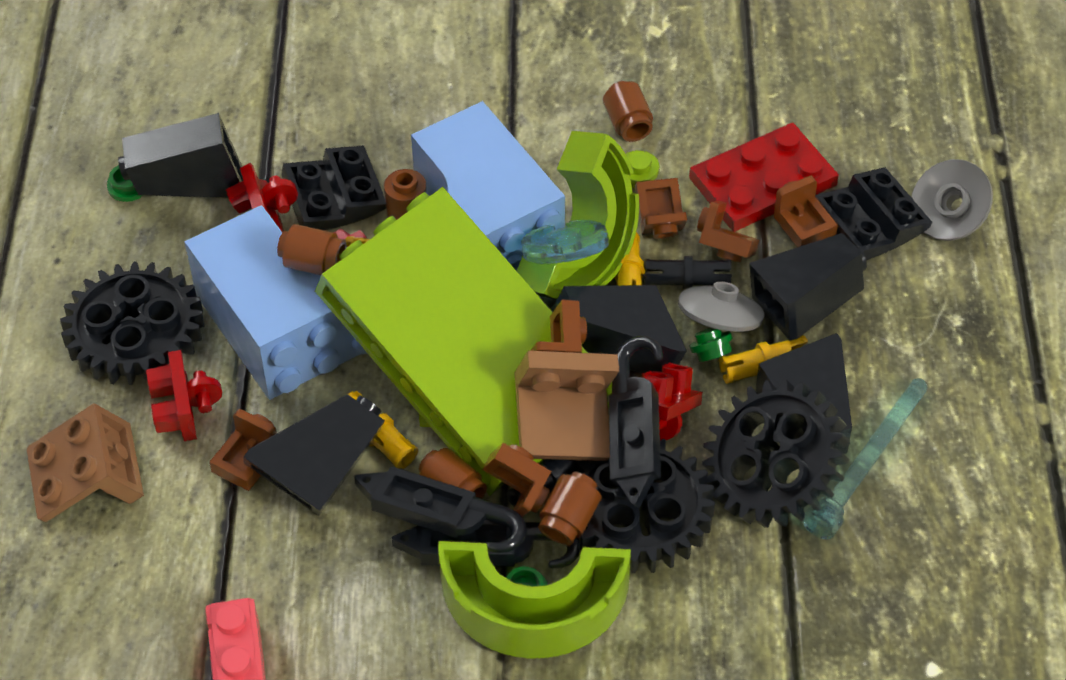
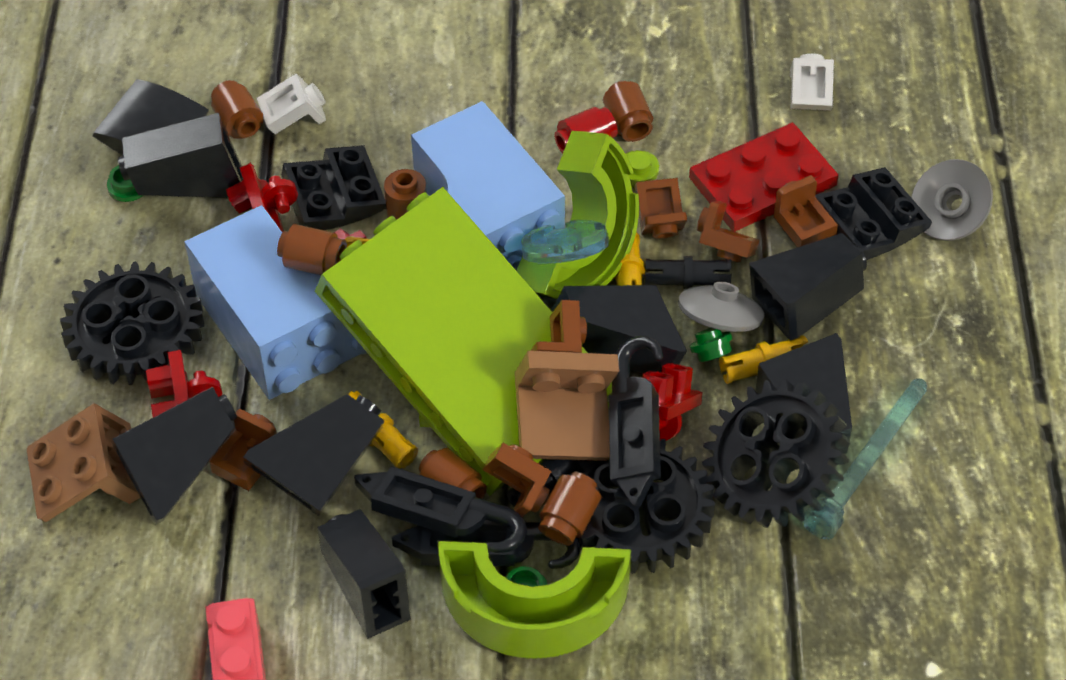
none -> black slope [92,79,209,156]
none -> black slope [112,387,237,525]
none -> dark orange brick [211,80,264,139]
none -> white bracket [257,73,326,134]
none -> black slope [317,509,411,639]
none -> red brick [554,107,618,153]
none -> white bracket [790,54,834,111]

